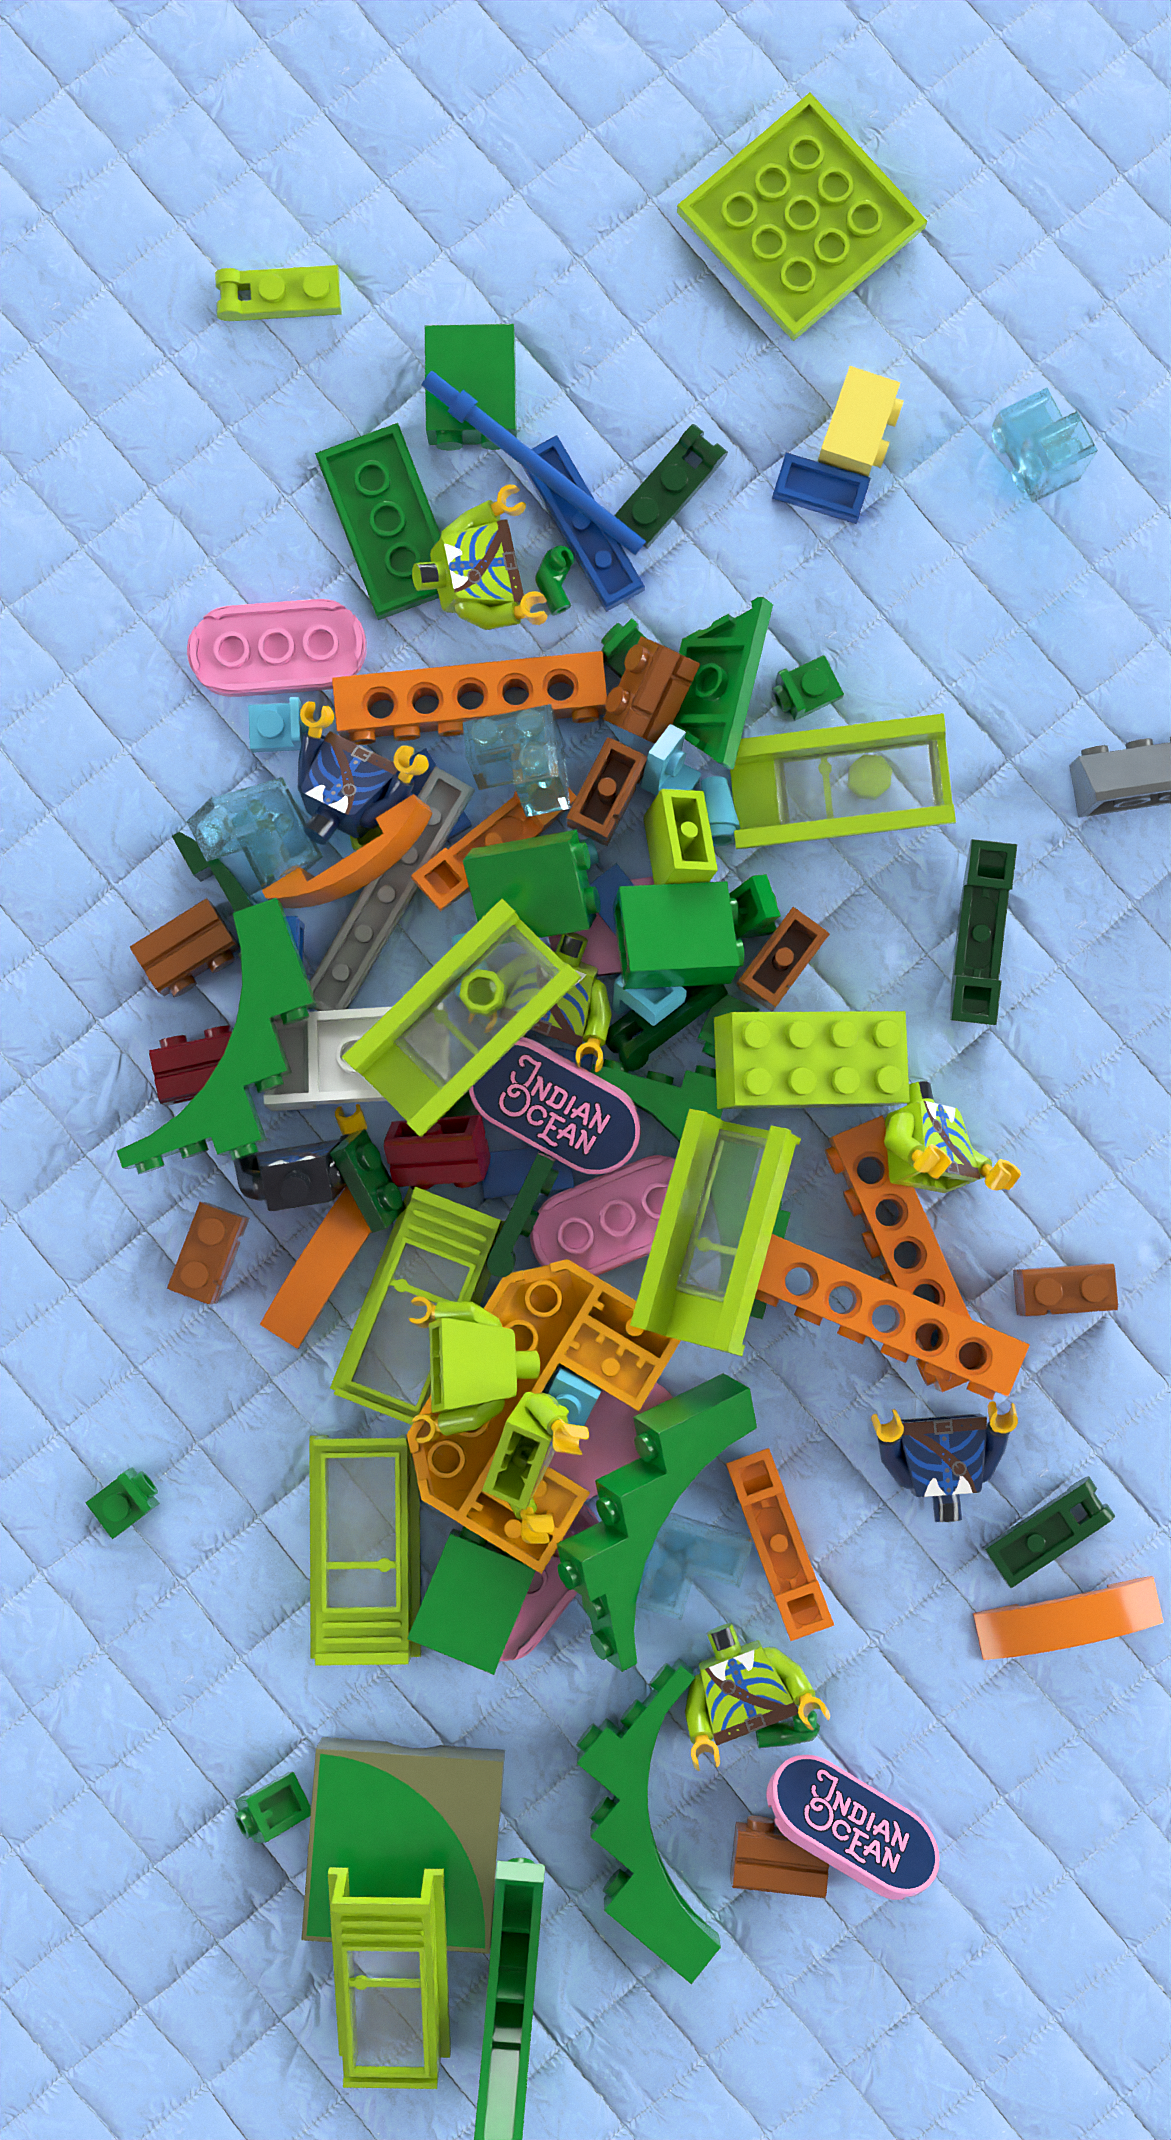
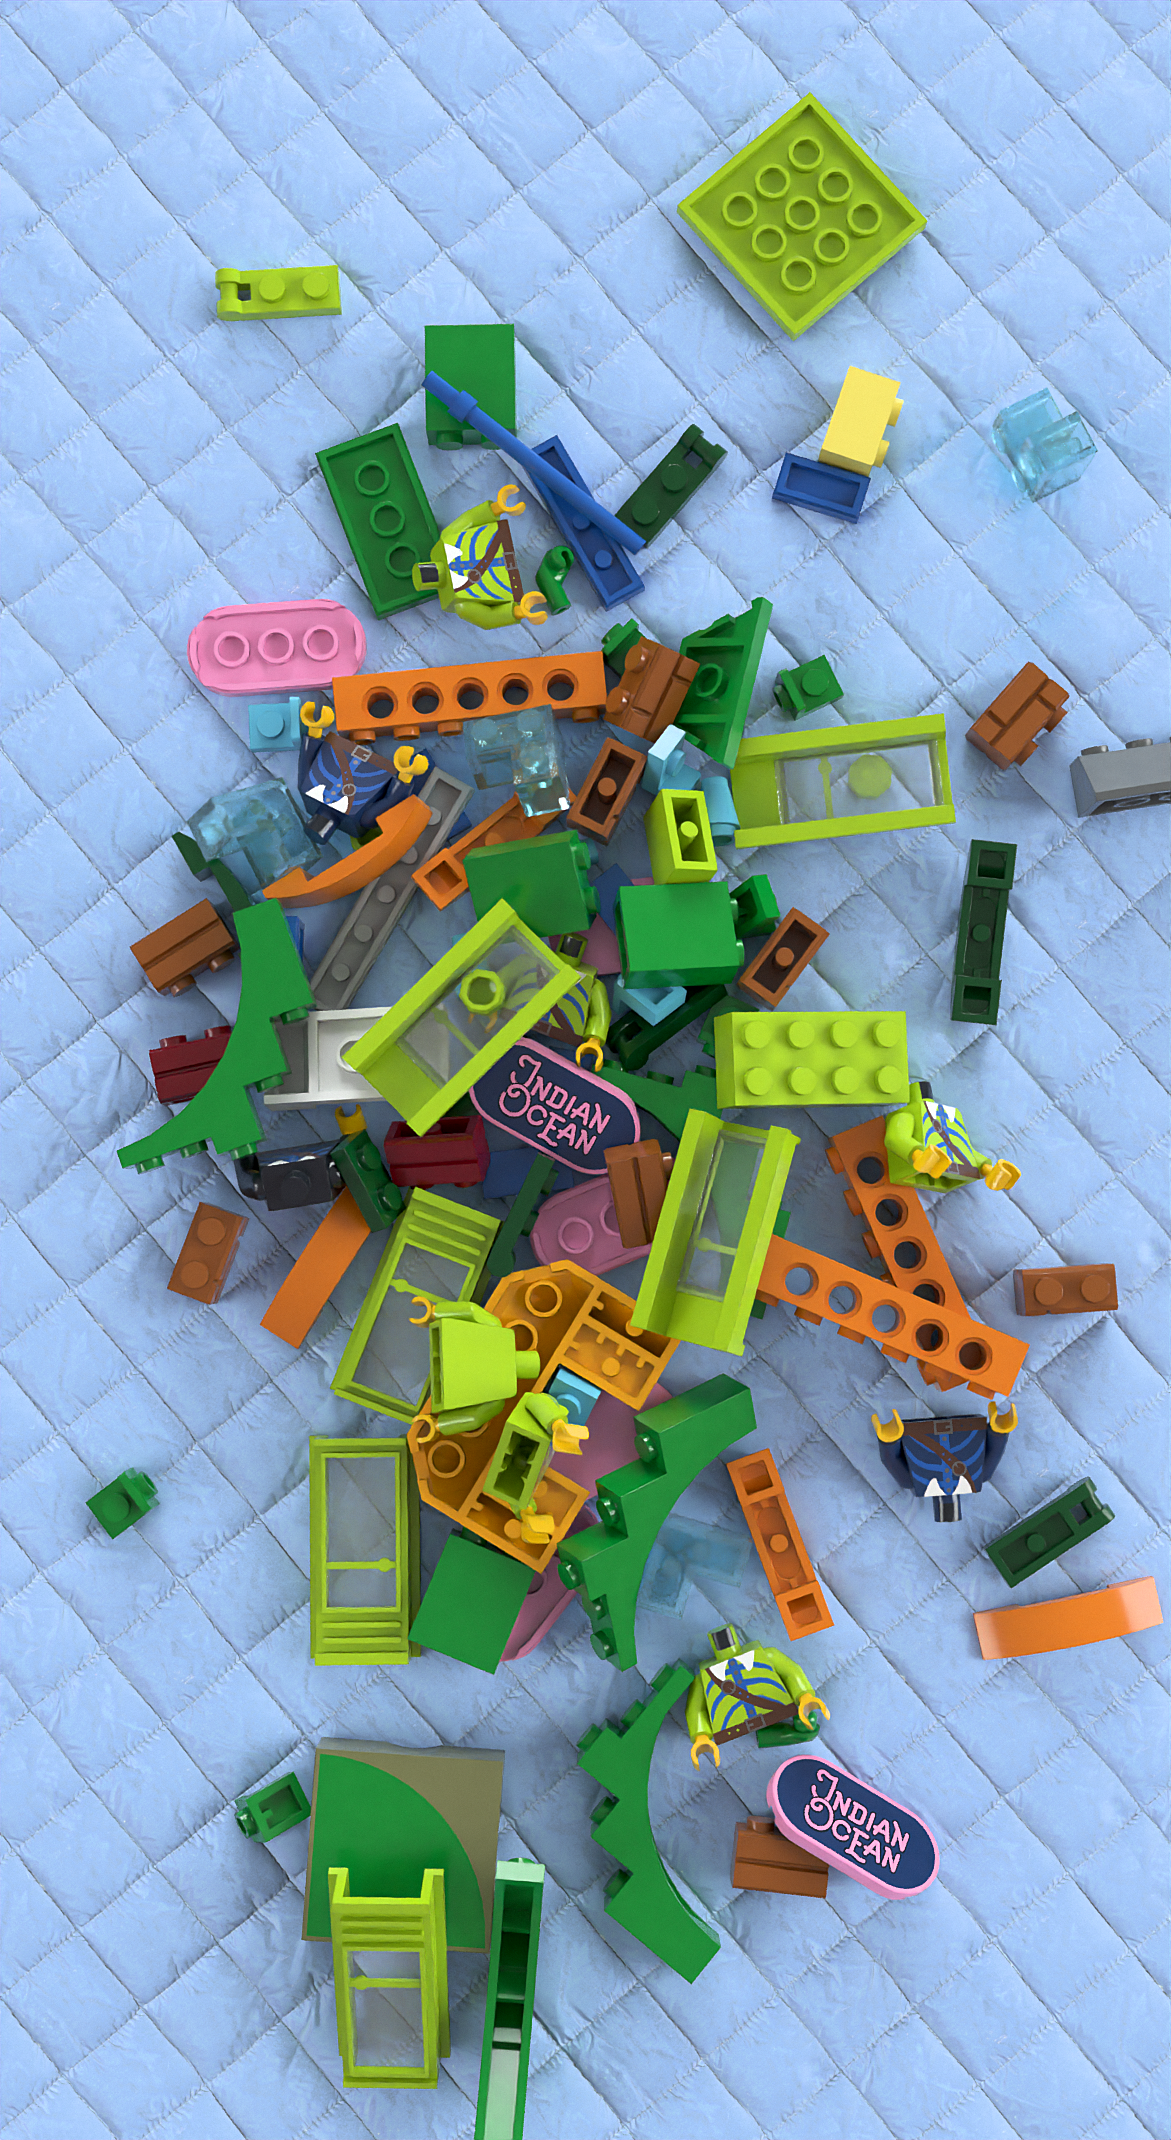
none -> dark orange brick [603,1139,673,1249]
none -> dark orange brick [965,661,1070,771]

